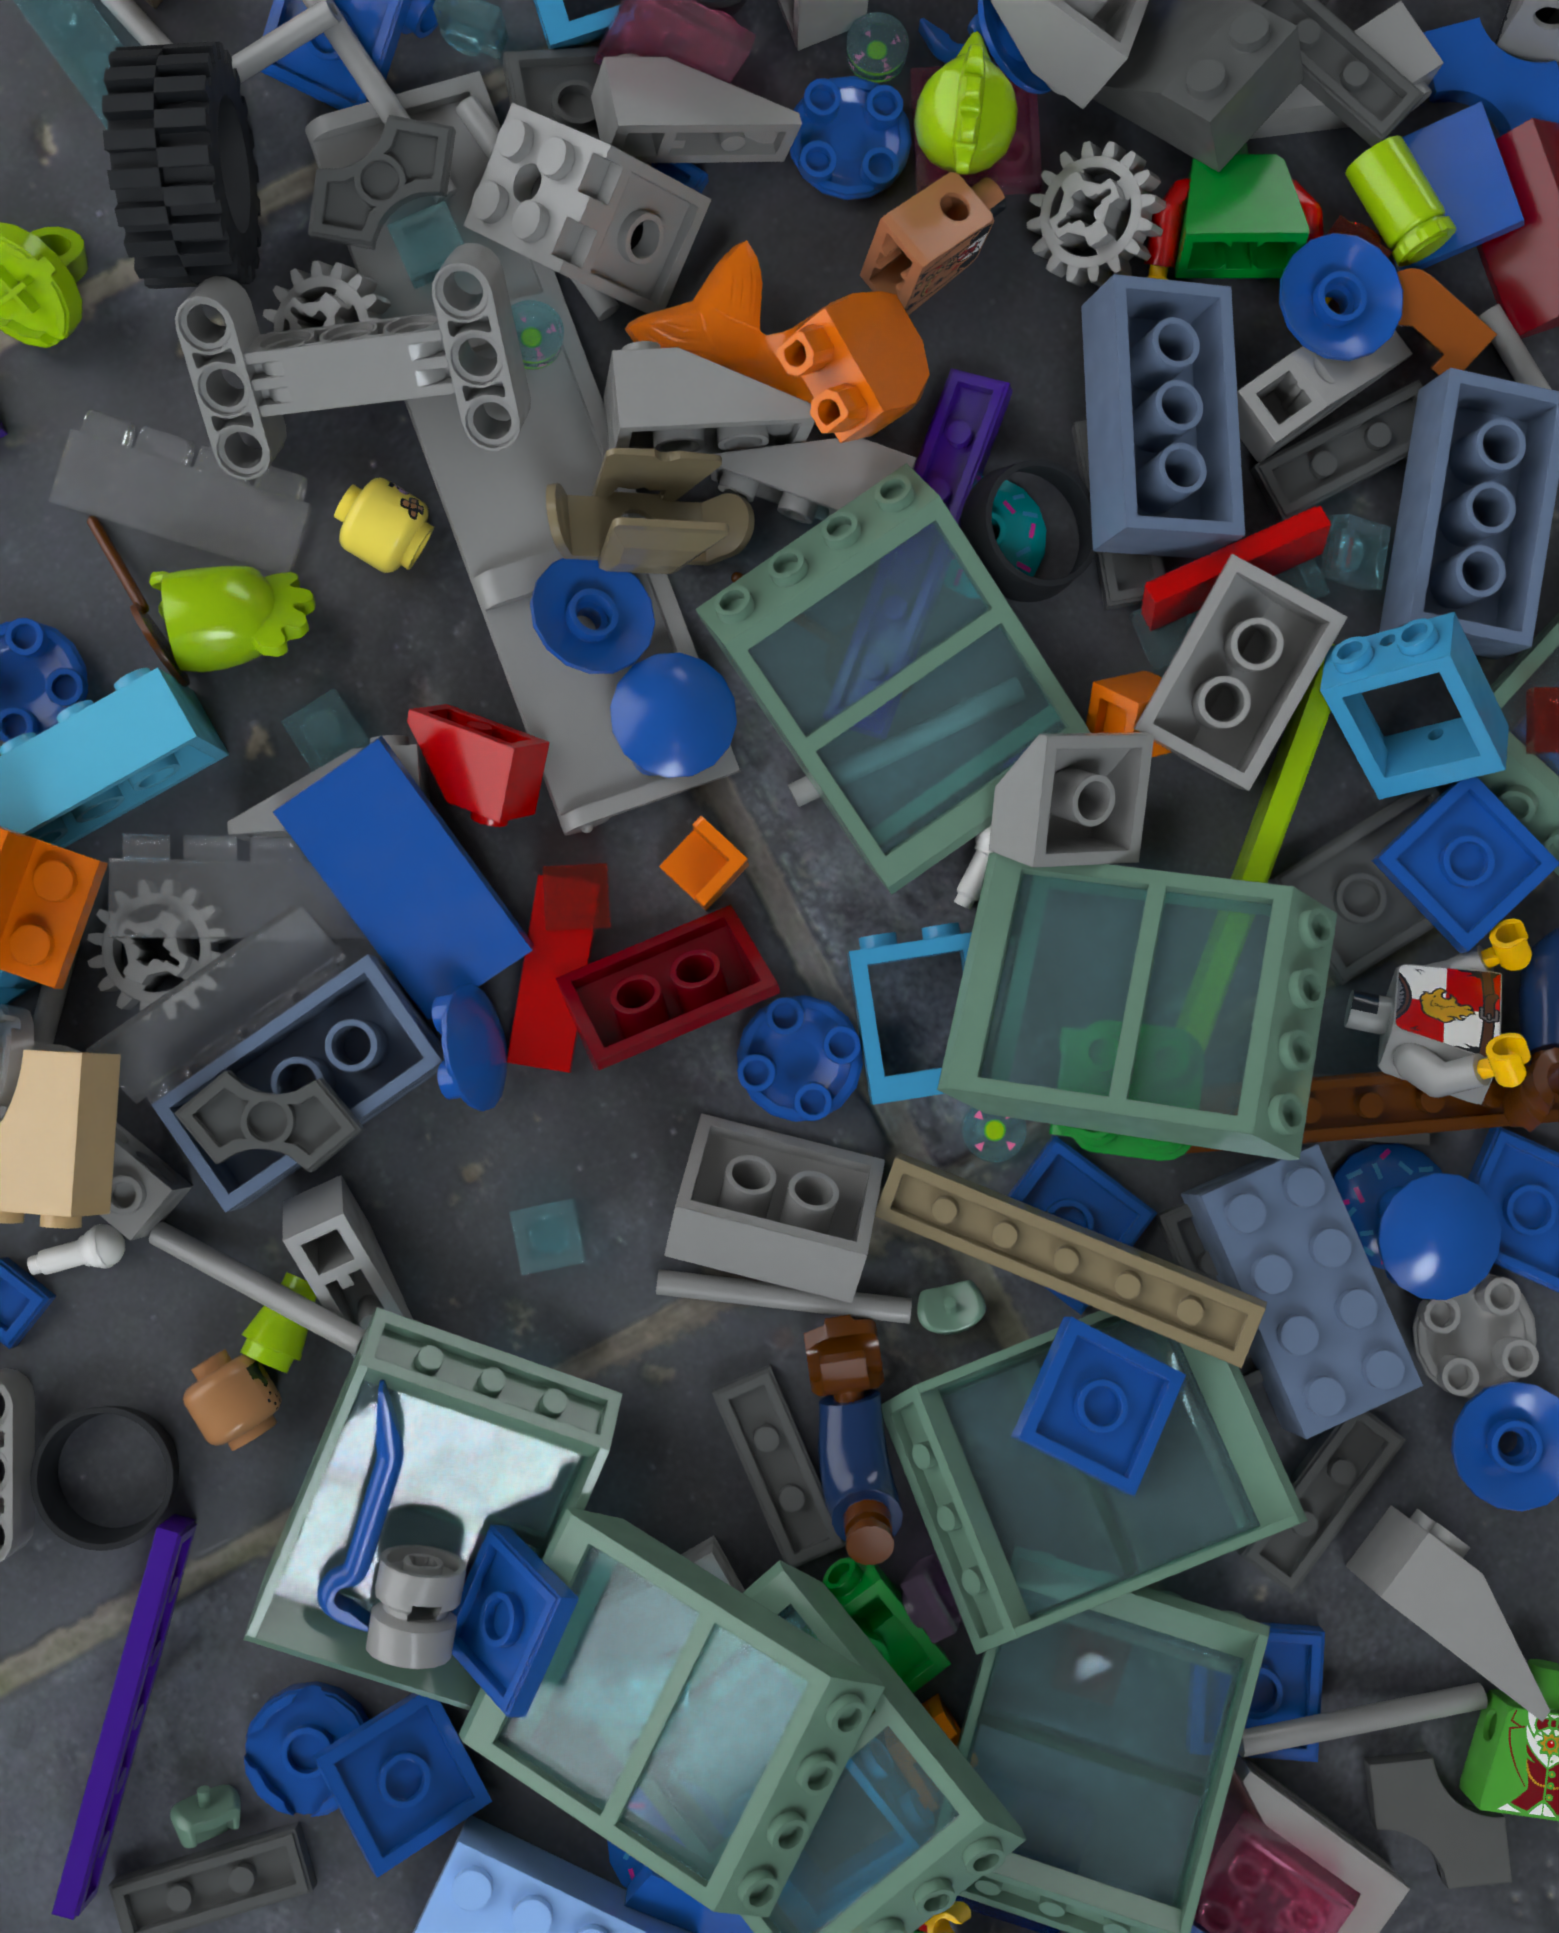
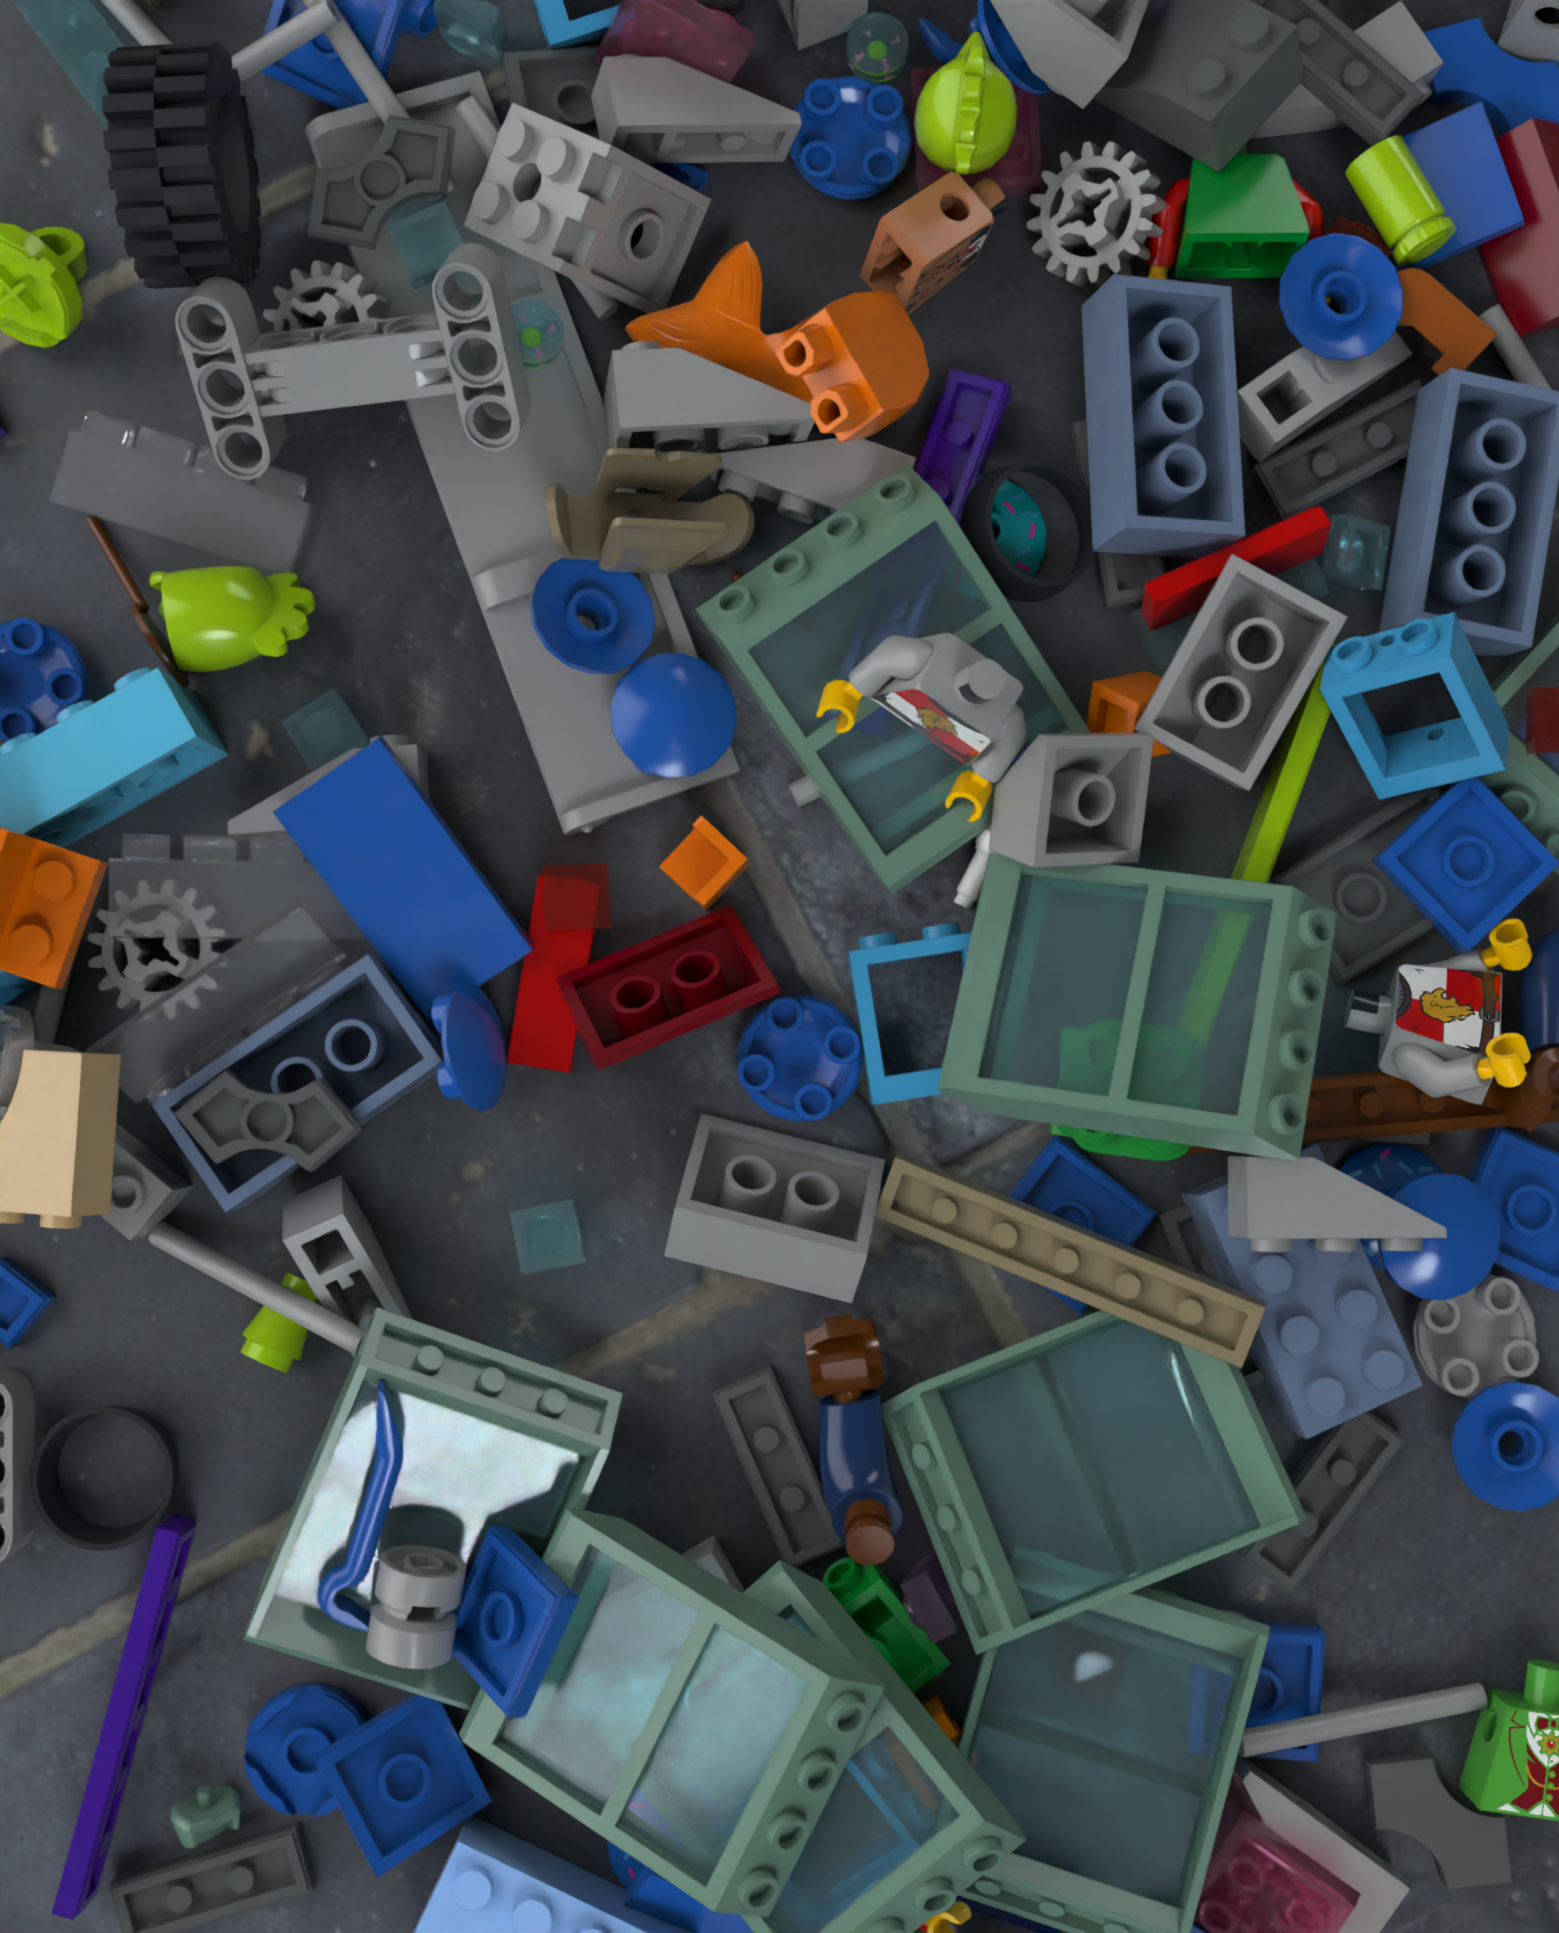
white piece [27,1224,125,1275] -> none
medium nougat head [183,1349,282,1451] -> none
light yellow head [334,478,434,573] -> none
red slope [407,704,550,827] -> none
light grey bar [656,1269,912,1324] -> none
sand green piece [917,1280,986,1335] -> none
clear light blue tile [961,1107,1027,1162] -> none
blue plate [1011,1317,1186,1497] -> none
light grey slope [1346,1505,1550,1722] -> none
none -> torso [816,632,1027,822]
none -> light grey slope [1227,1156,1447,1252]

